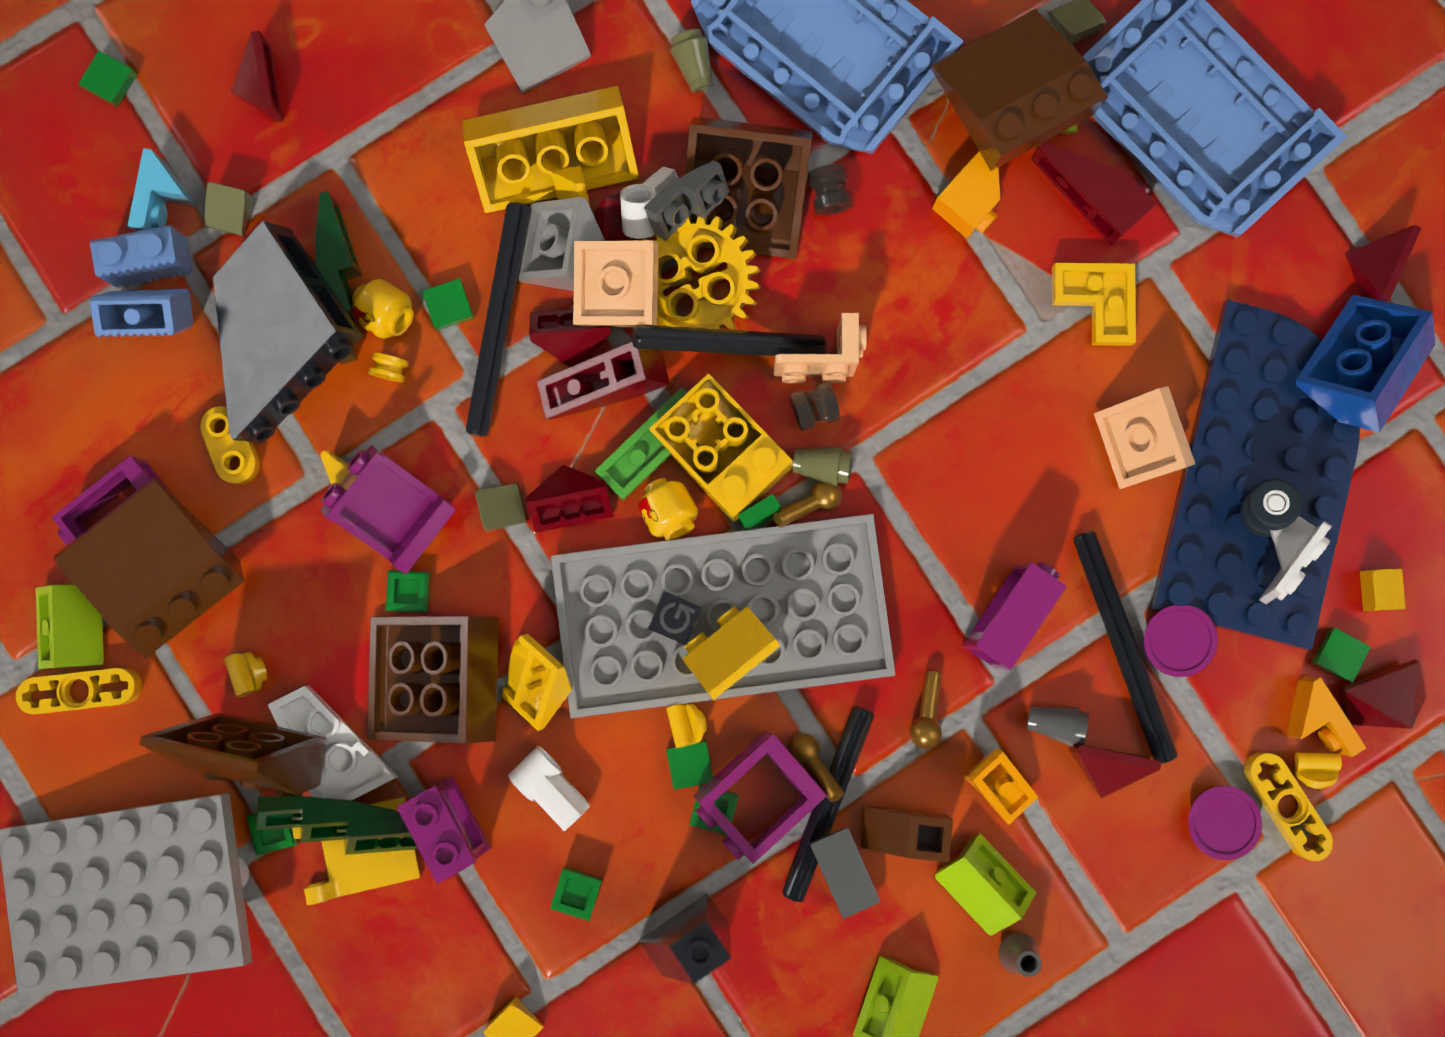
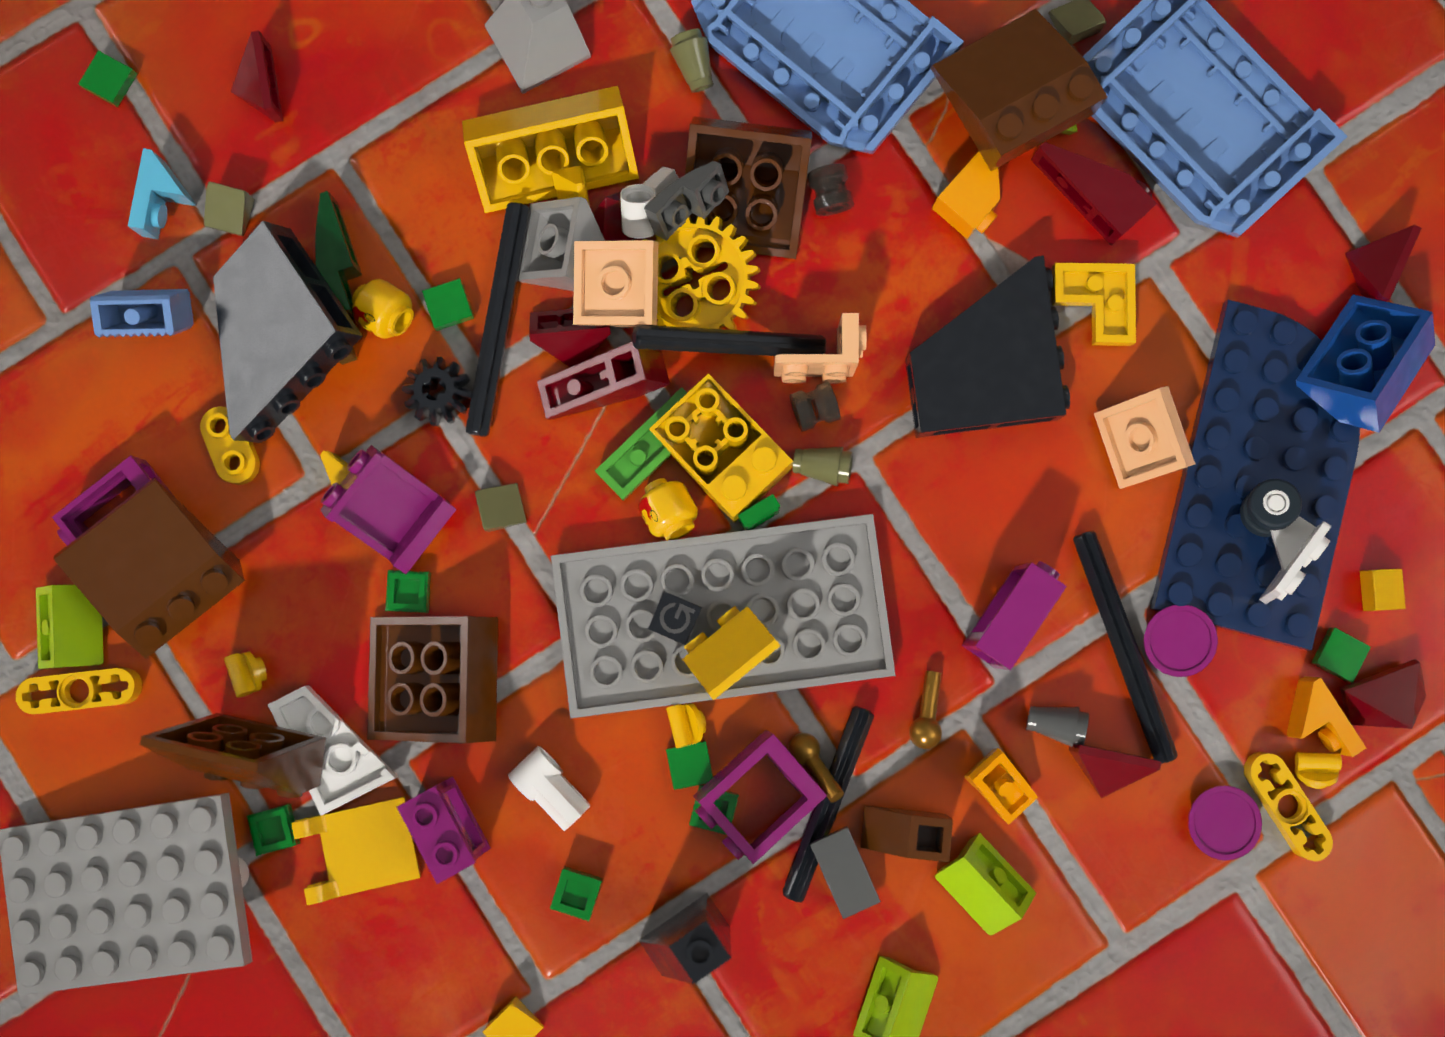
medium blue brick [90,225,193,289] -> none
dark green slope [256,796,418,855] -> none
yellow bush [368,353,409,382] -> none
yellow slope [502,633,572,731] -> none
dark red slope [526,465,614,533] -> none
pearl gold bar [773,481,842,528] -> none
dark grey cone [999,933,1042,977] -> none
none -> black gear [402,357,472,426]
none -> black slope [905,256,1070,438]

